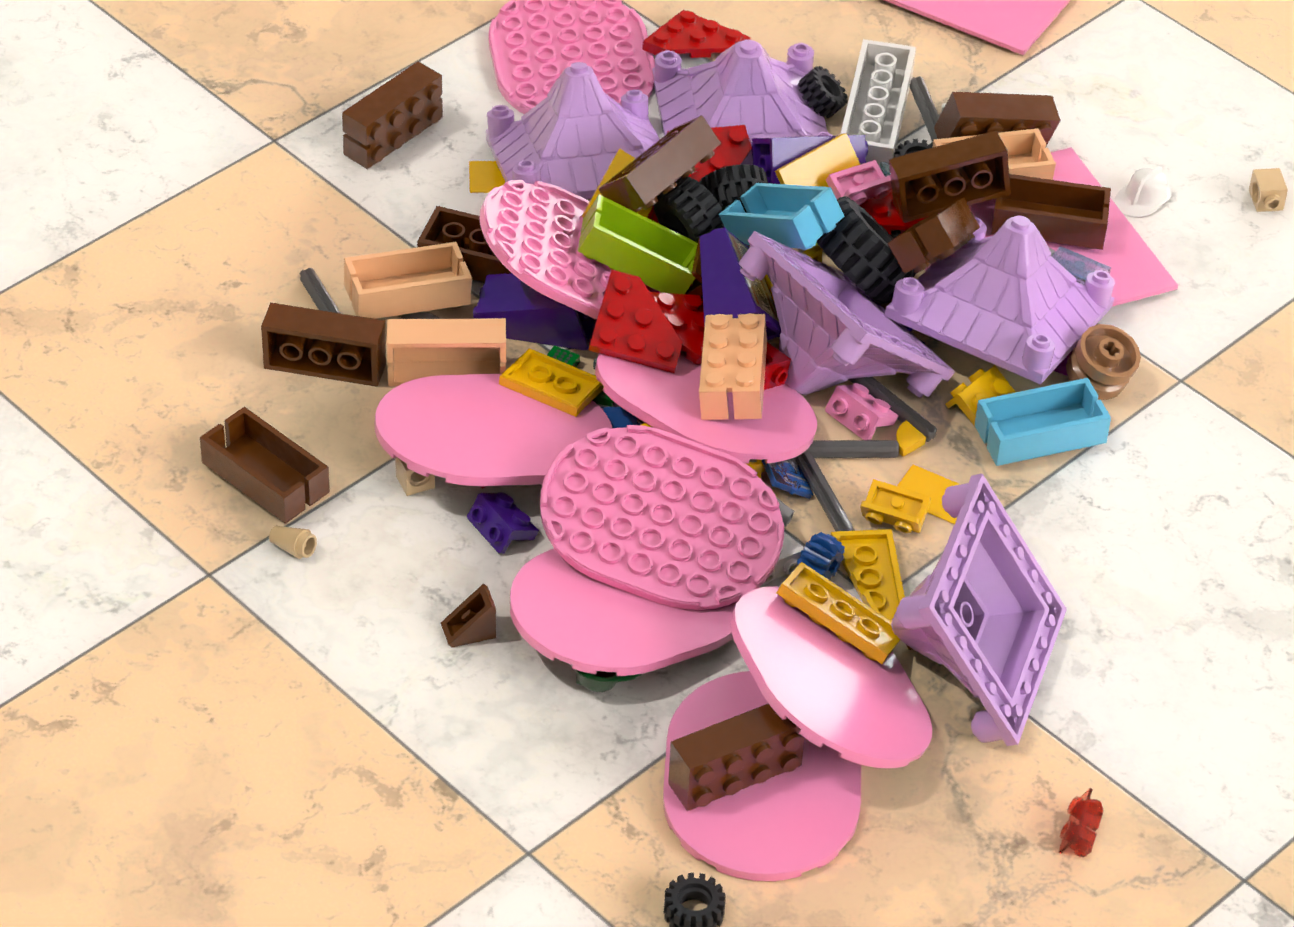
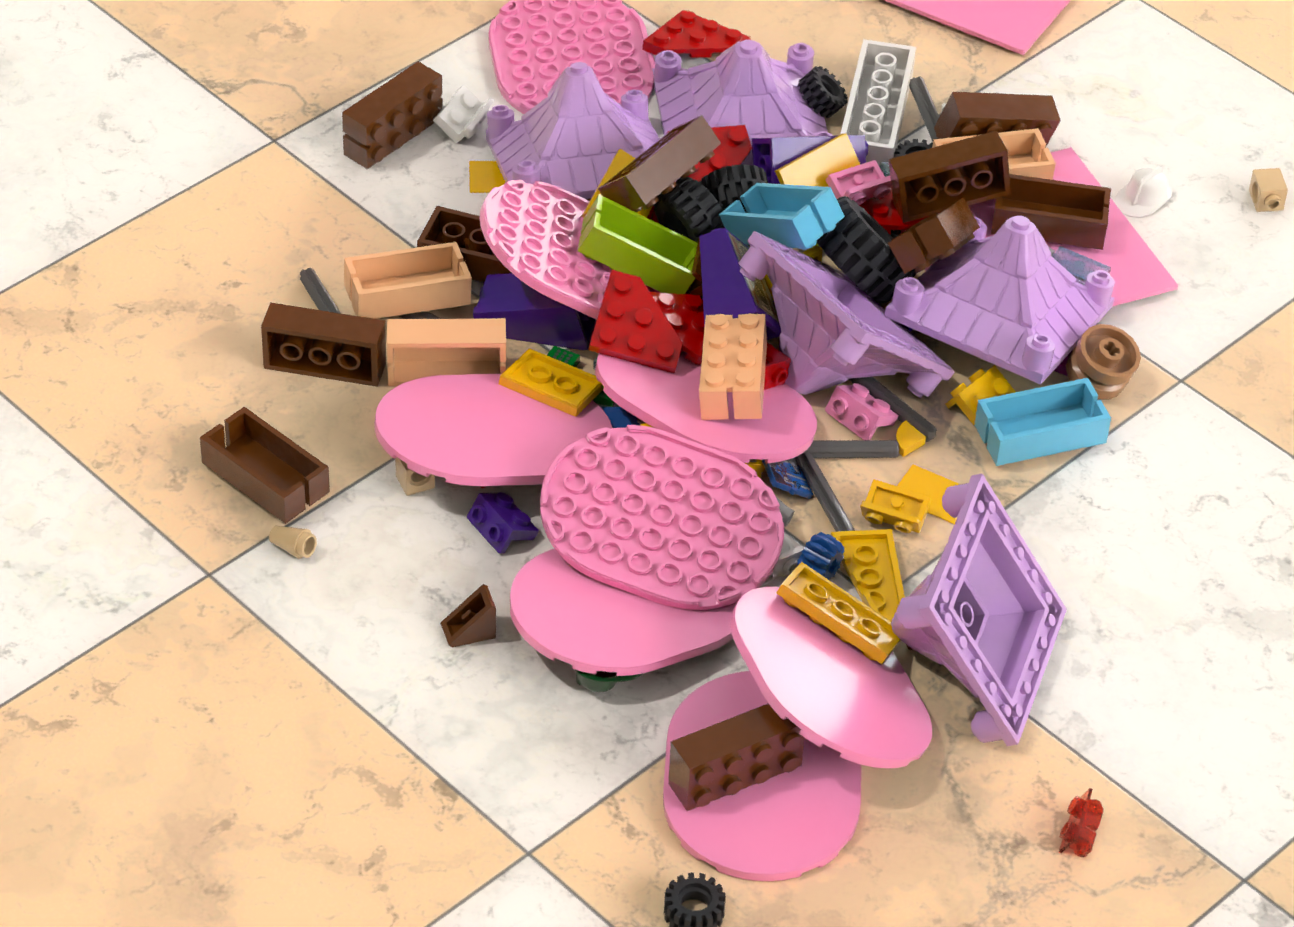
none -> white bracket [433,85,495,143]

